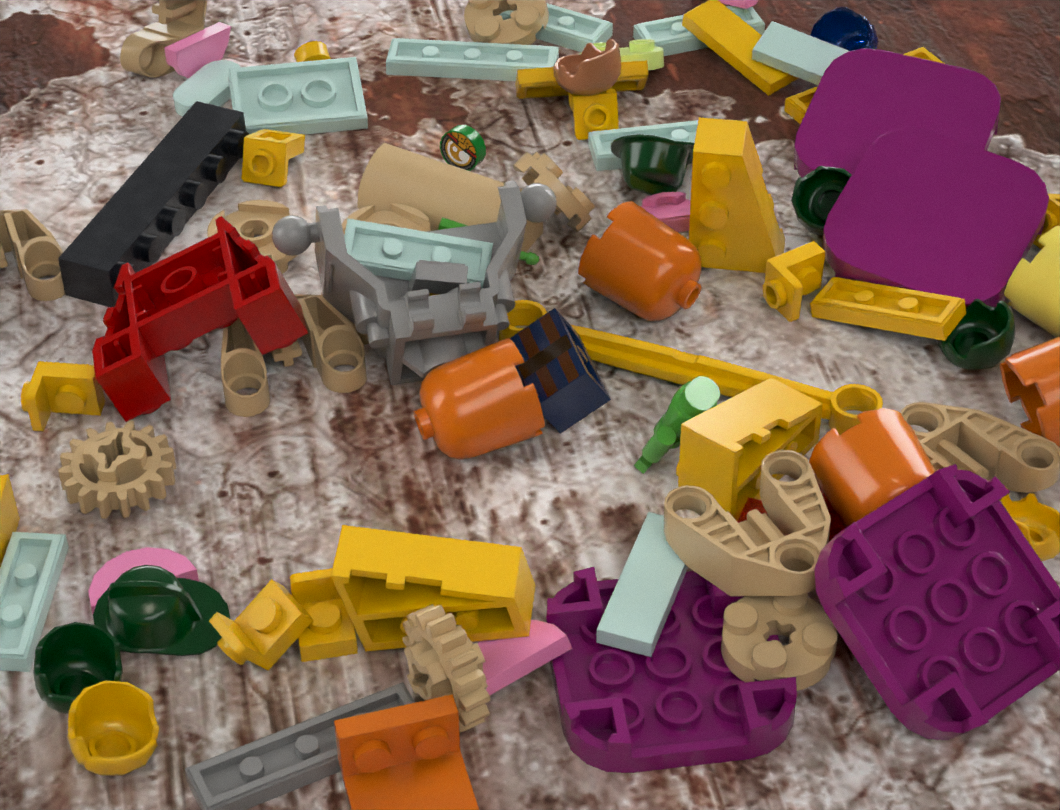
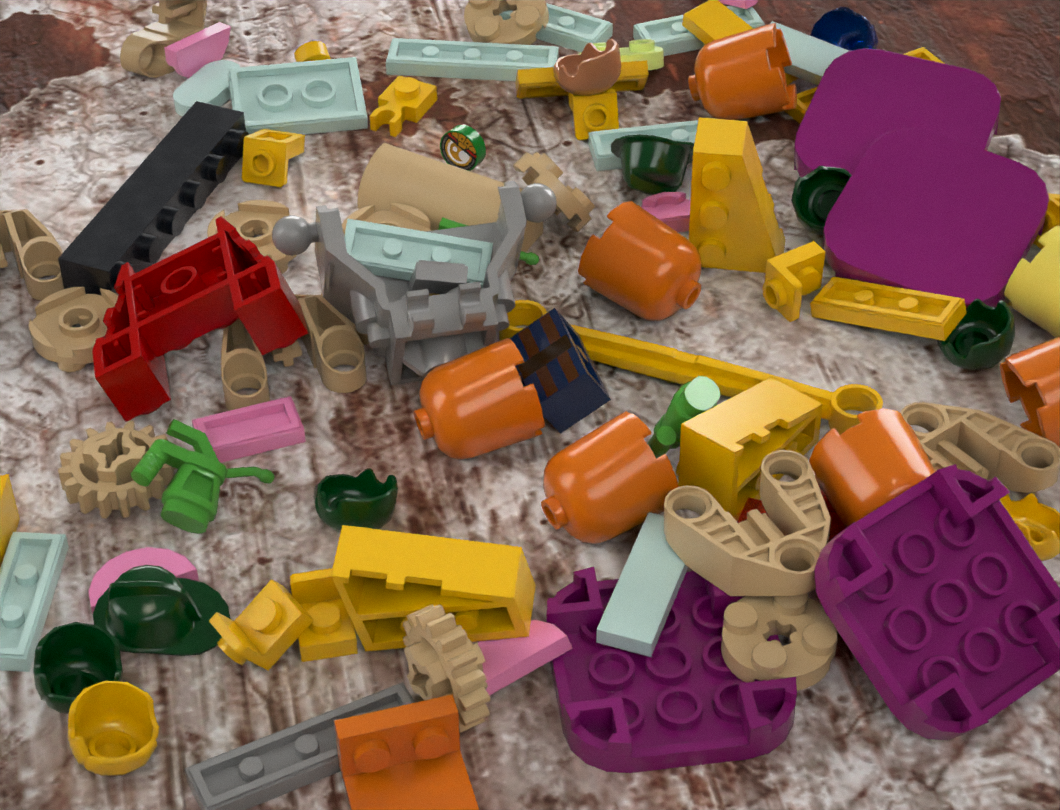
yellow bracket [21,361,106,432] -> none
none -> tan plate [29,287,118,372]
none -> bright green piece [131,419,275,534]
none -> bright pink tile [192,396,306,463]
none -> dark green hair [313,468,398,533]
none -> yellow plate [370,76,437,137]
none -> orange cylinder [541,411,679,544]
none -> orange cylinder [688,23,797,120]

